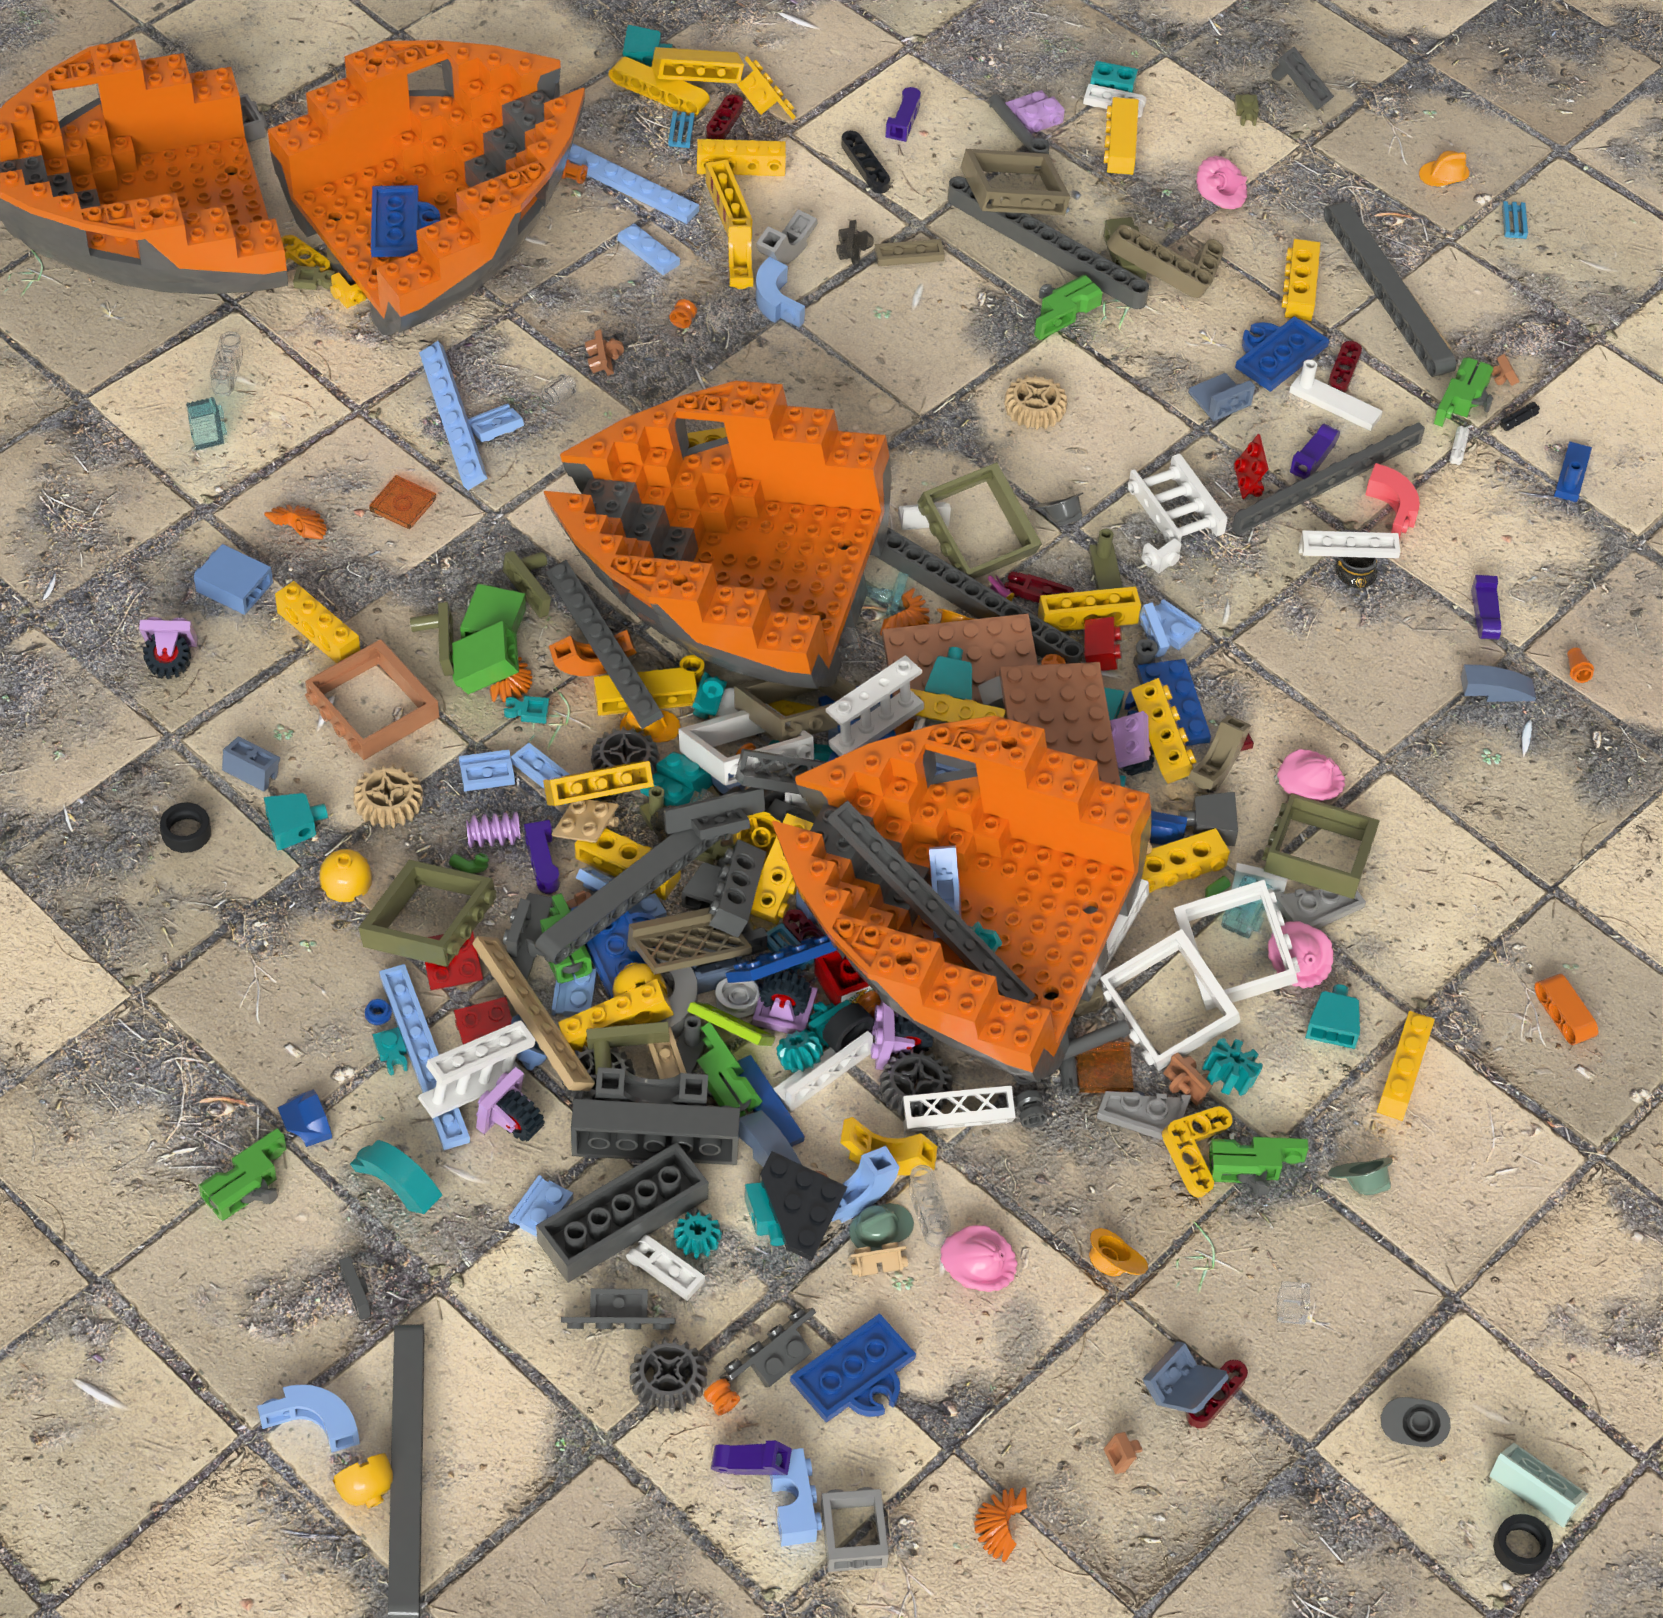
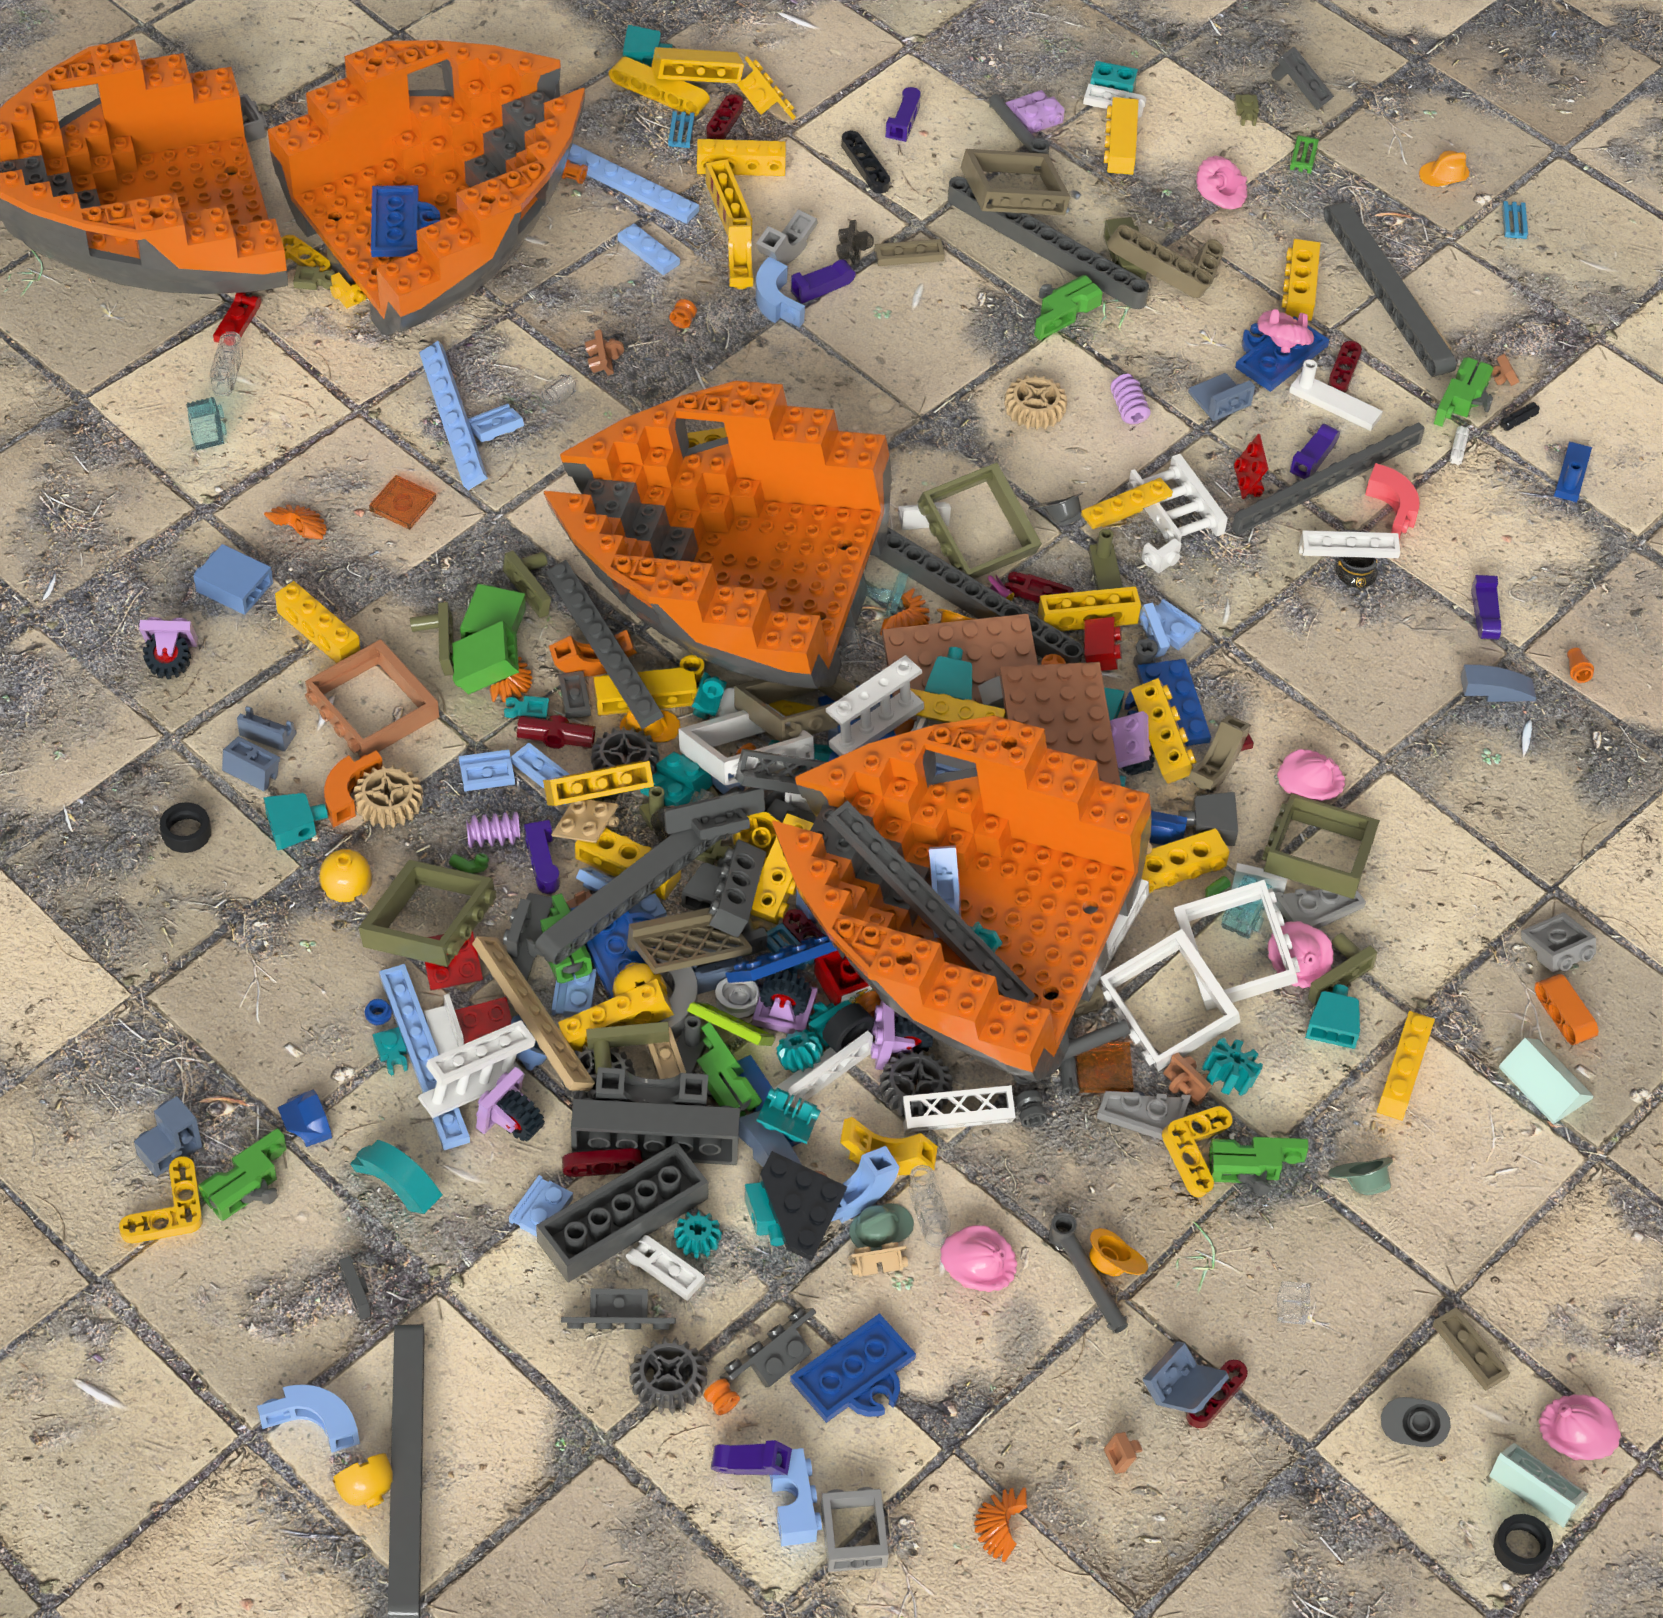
none -> yellow beam [119,1157,203,1243]
none -> sand blue brick [134,1096,202,1177]
none -> red plate [213,293,261,347]
none -> sand blue hinge [237,706,297,752]
none -> orange arch [324,750,383,828]
none -> white panel [424,994,464,1055]
none -> dark red piece [517,715,596,749]
none -> dark grey plate [558,671,591,719]
none -> dark red beam [562,1148,643,1177]
none -> teal hinge [756,1087,821,1144]
none -> dark purple leg [791,259,856,304]
none -> dark grey piece [1049,1212,1128,1333]
none -> yellow bracket [1081,478,1173,529]
none -> lavender piece [1110,374,1151,424]
none -> bright pink piece [1258,309,1314,353]
none -> bright green tile [1290,135,1319,174]
none -> olive piece [1308,933,1377,1005]
none -> dark tan plate [1432,1307,1510,1391]
none -> light aqua slope [1499,1038,1594,1124]
none -> light grey plate [1521,912,1596,973]
none -> bright pink piece [1539,1394,1621,1460]

